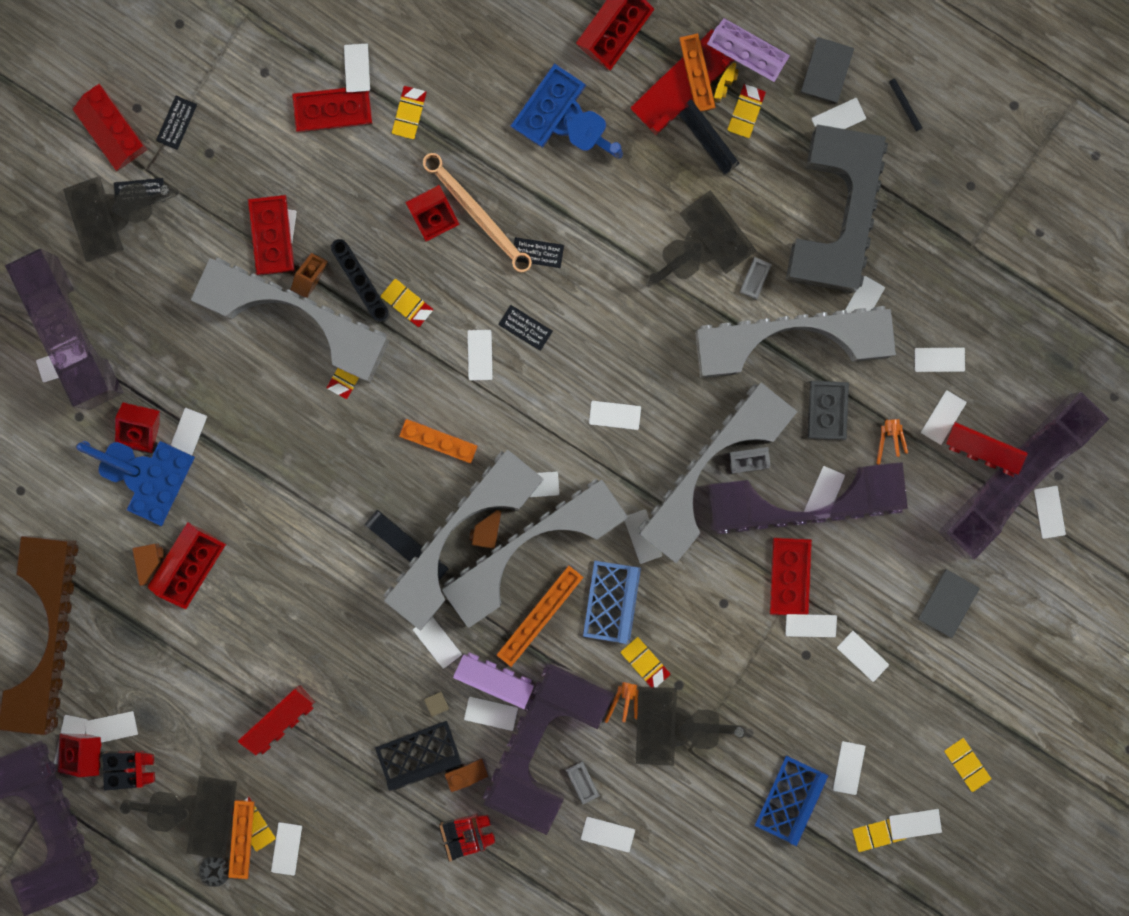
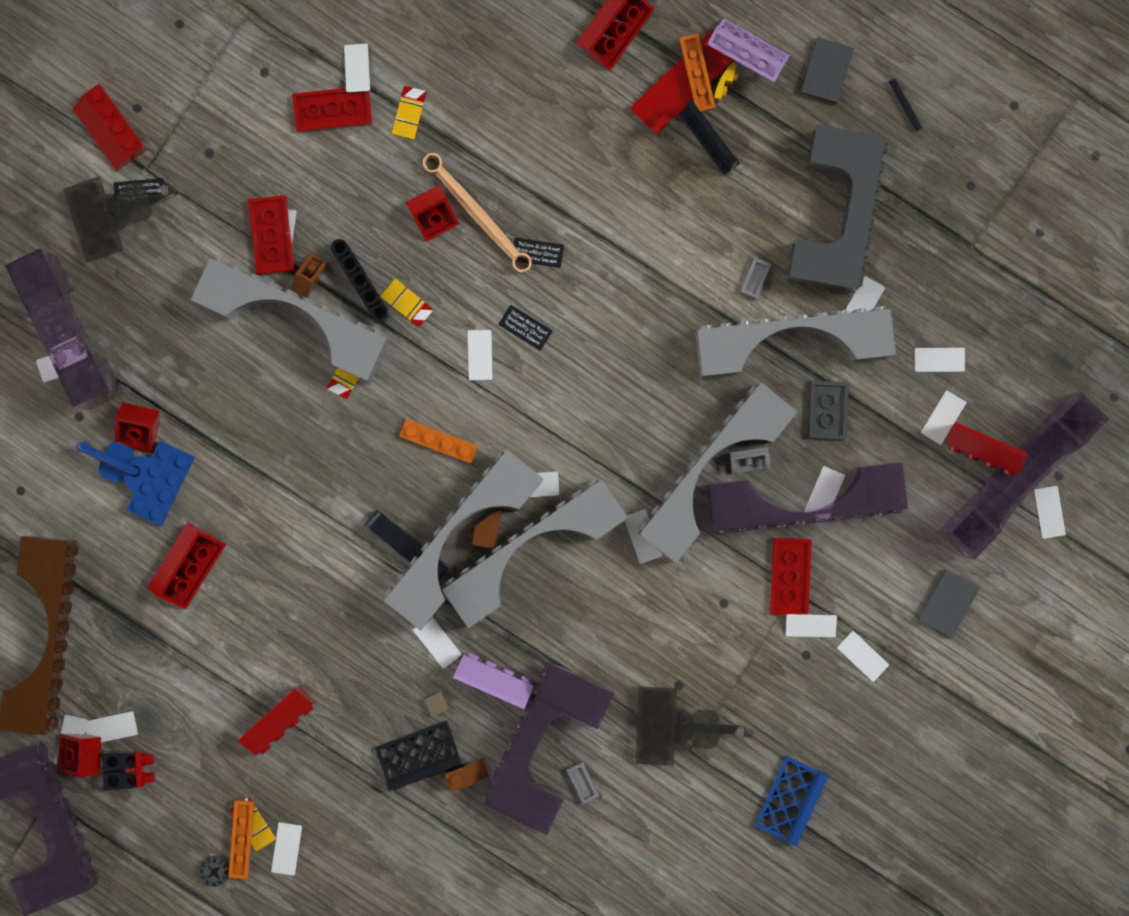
clear smoke plate [120,776,238,859] -> none
dark orange slope [132,543,164,586] -> none
black sticker [156,95,197,150] -> none
white sticker [171,408,207,455] -> none
hips [439,813,496,862] -> none
white sticker [464,697,518,731] -> none
orange plate [497,565,584,667] -> none
blue plate [511,63,623,159] -> none
white sticker [581,817,635,852] -> none
medium blue fence [583,561,641,644] -> none
white sticker [589,401,641,430] -> none
orange plant [605,682,639,723] -> none
yellow sticker [621,637,671,689] -> none
clear smoke plate [646,190,757,288] -> none
yellow sticker [727,84,766,138] -> none
white sticker [812,98,866,129] -> none
white sticker [833,741,865,795] -> none
yellow sticker [852,819,907,852] -> none
orange plant [877,419,908,465] -> none
white sticker [889,809,942,840] -> none
yellow sticker [944,738,991,792] -> none

